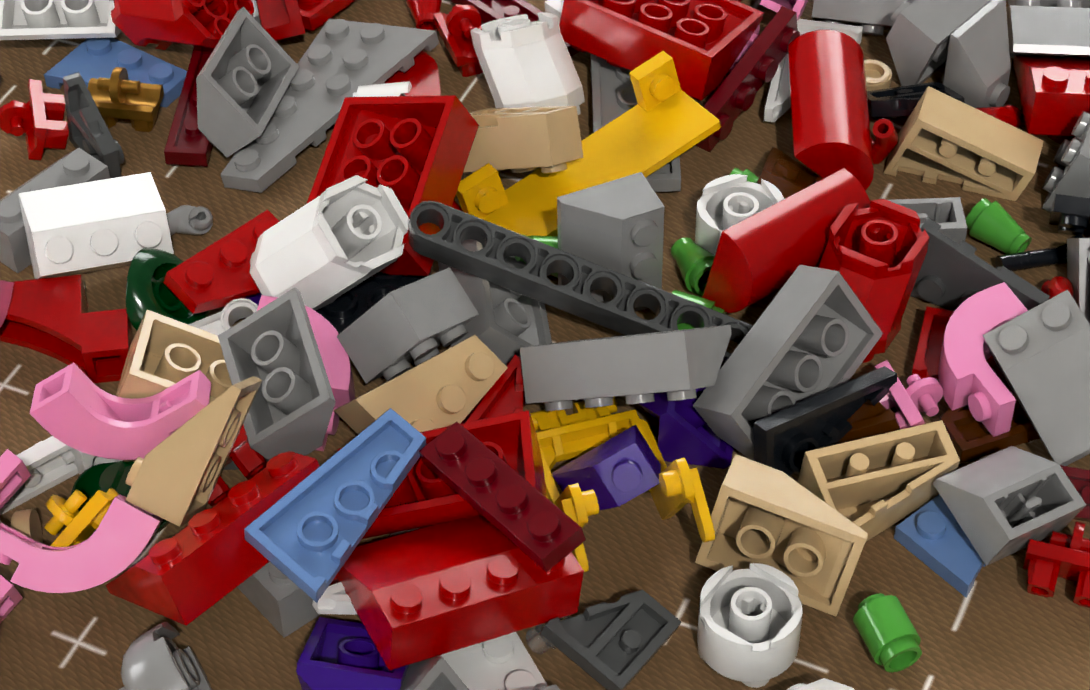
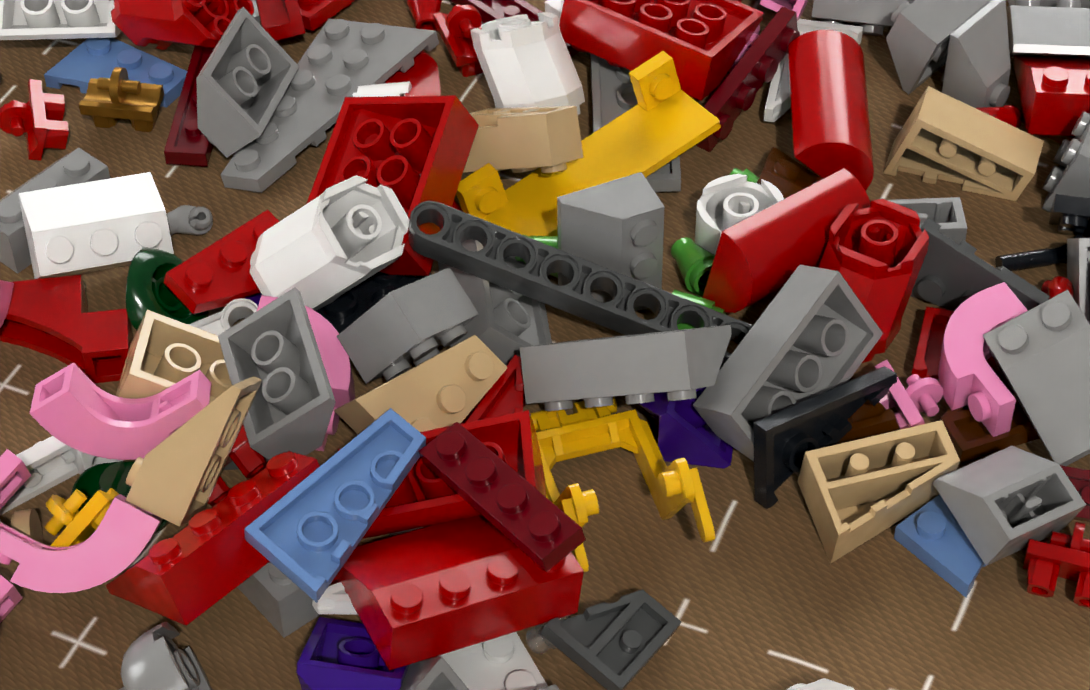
dark grey wing [63,72,124,178] -> none
dark purple slope [552,424,661,511] -> none
tan slope [695,454,868,617] -> none
white brick [697,563,803,688] -> none
bright green brick [853,593,922,672] -> none
tan tile [864,59,892,91] -> none
black wing [867,82,965,121] -> none
red arm [871,119,899,165] -> none
bright green cone [965,198,1032,254] -> none

